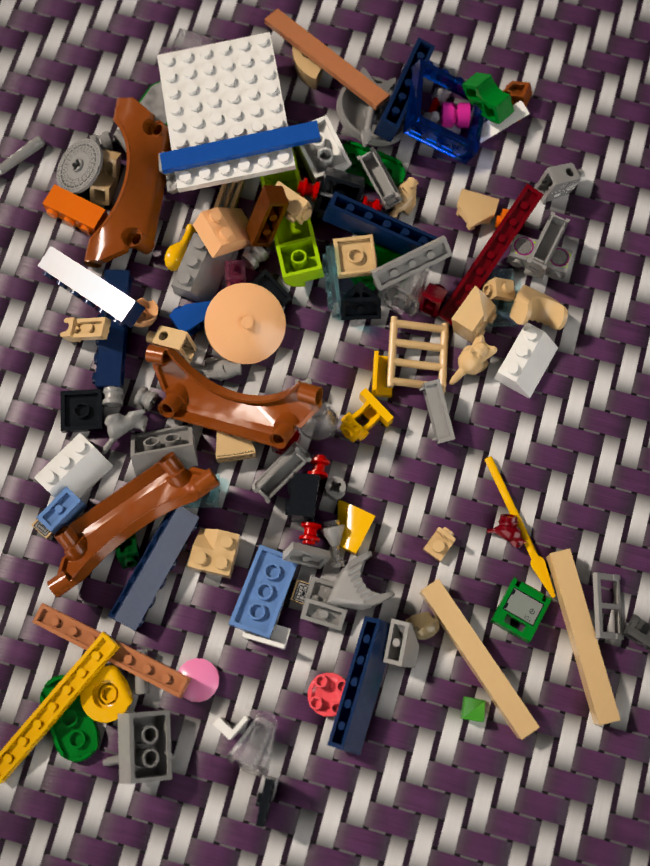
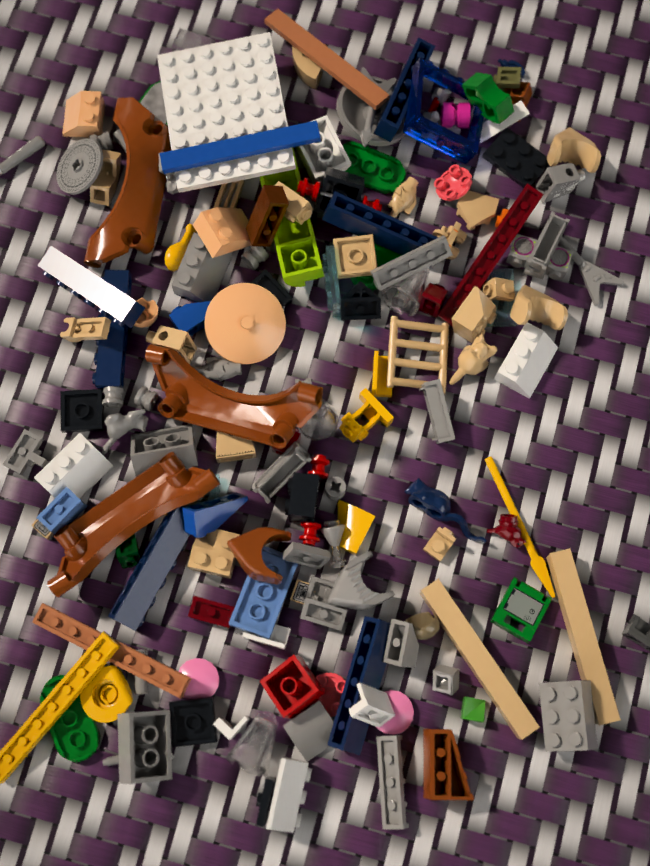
orange brick [42,184,108,236] -> none
clear pink brick [225,260,247,287] -> none
light grey container [356,147,403,210] -> none
light grey window [593,572,624,641] -> none
none -> light grey hinge [3,429,49,475]
none -> light nougat slope [63,91,105,138]
none -> black plate [169,697,218,747]
none -> blue slope [183,492,248,538]
none -> dark red plate [188,596,235,629]
none -> dark orange animal [227,527,292,584]
none -> red brick [260,654,326,719]
none -> white slope [266,756,312,833]
none -> light grey slope [283,700,334,762]
none -> white panel [349,682,395,727]
none -> bright pink dish [376,690,414,735]
none -> light grey hinge [376,735,409,829]
none -> dark blue animal [405,478,487,543]
none -> dark orange wedge [423,729,474,800]
none -> tan hips [432,222,467,260]
none -> light grey slope [432,665,460,695]
none -> coral dish [434,164,472,201]
none -> black plate [482,127,550,188]
none -> olive bracket [493,67,521,89]
none -> dark blue piece [498,59,525,79]
none -> light grey brick [539,680,598,752]
none -> tan animal [547,127,601,173]
none -> light grey piece [558,236,624,306]

